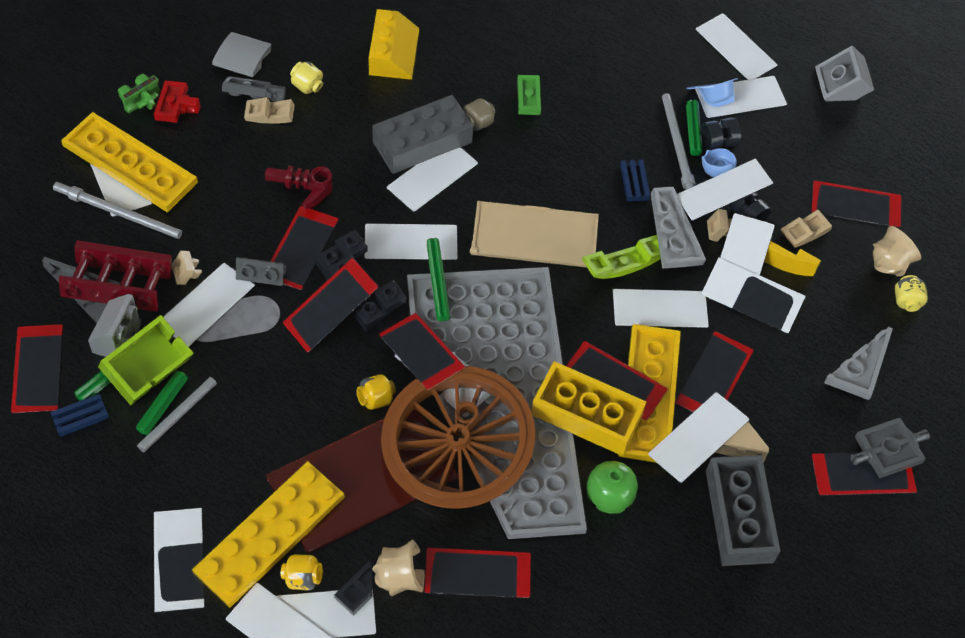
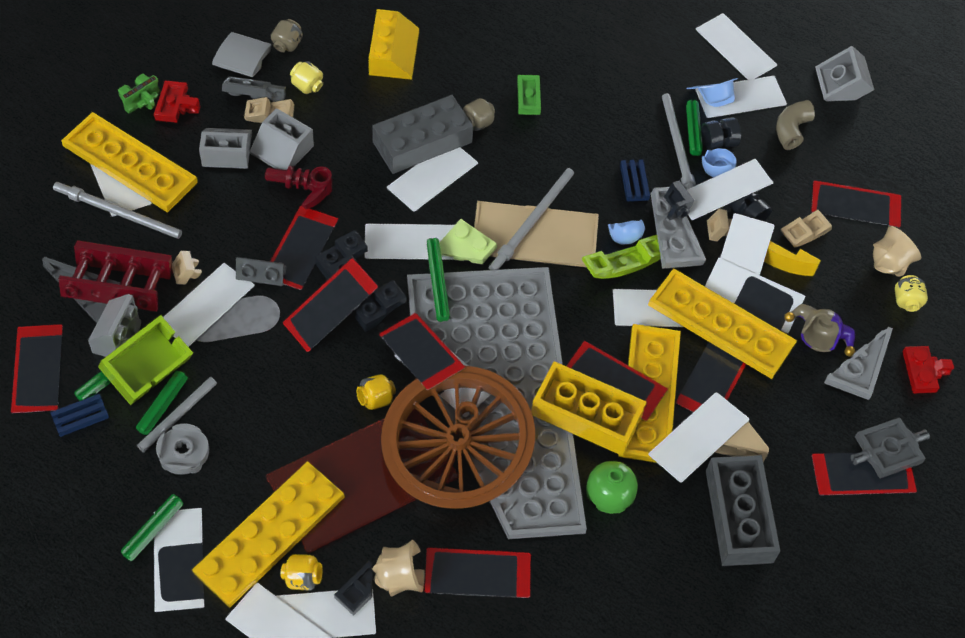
none -> green axle [121,494,183,561]
none -> light grey plate [156,424,209,474]
none -> light grey slope [199,128,252,169]
none -> light grey slope [250,108,314,170]
none -> dark tan head [271,19,303,52]
none -> yellowish green wing [440,219,497,264]
none -> light grey bar [489,168,574,270]
none -> light blue hair [608,220,645,245]
none -> yellow plate [648,268,797,379]
none -> black bracket [664,181,694,221]
none -> dark tan cylinder [776,100,815,150]
none -> dark tan piece [784,304,855,356]
none -> red hinge [902,346,954,393]

